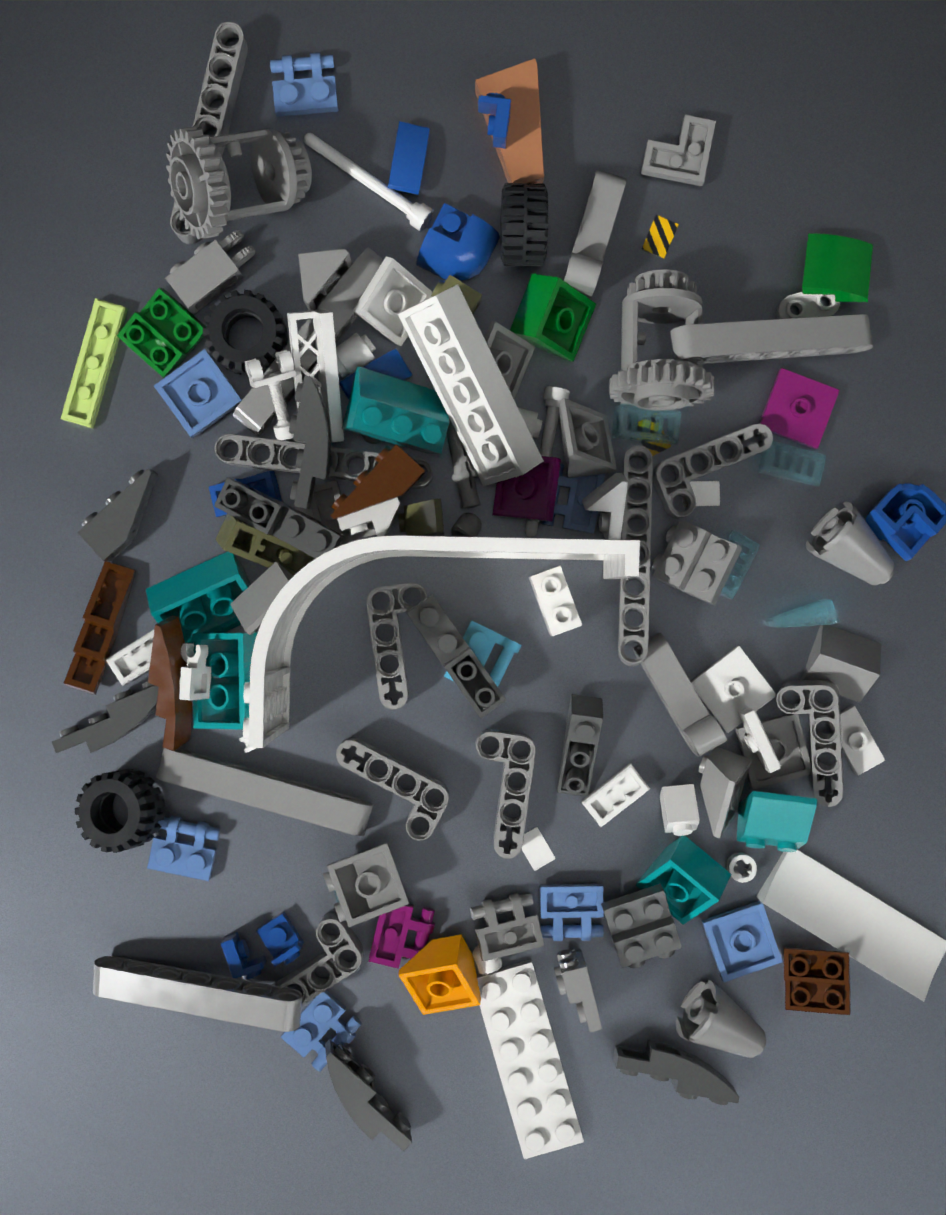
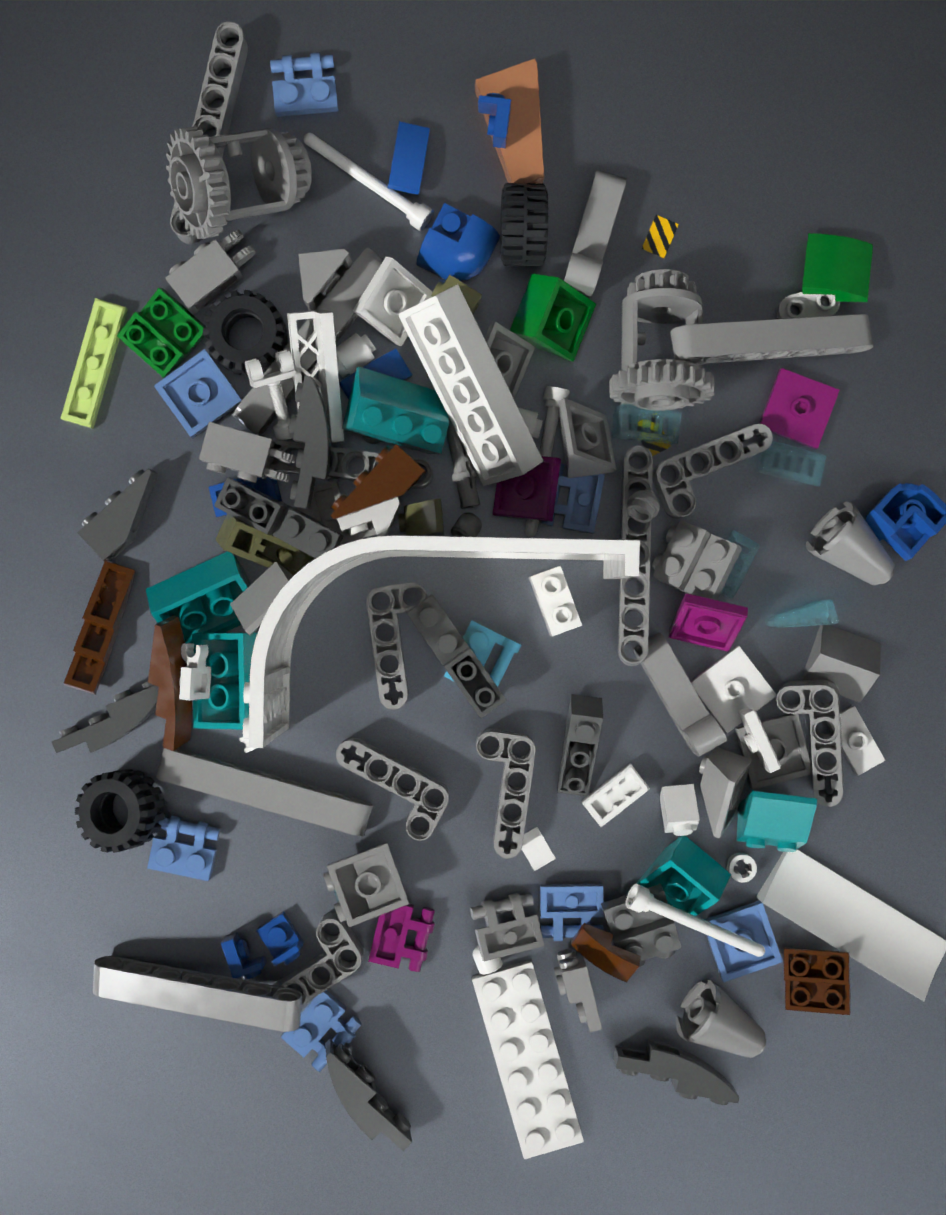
white plate [106,630,154,686] -> none
light orange slope [398,934,481,1015] -> none
white slope [582,473,628,540] -> none
light grey plate [641,115,716,186] -> none
white sticker [683,481,720,507] -> none
none -> light grey hinge [199,422,297,483]
none -> reddish brown slope [571,923,641,983]
none -> white piece [626,884,765,957]
none -> light grey plate [627,489,660,523]
none -> magenta plate [668,593,748,652]

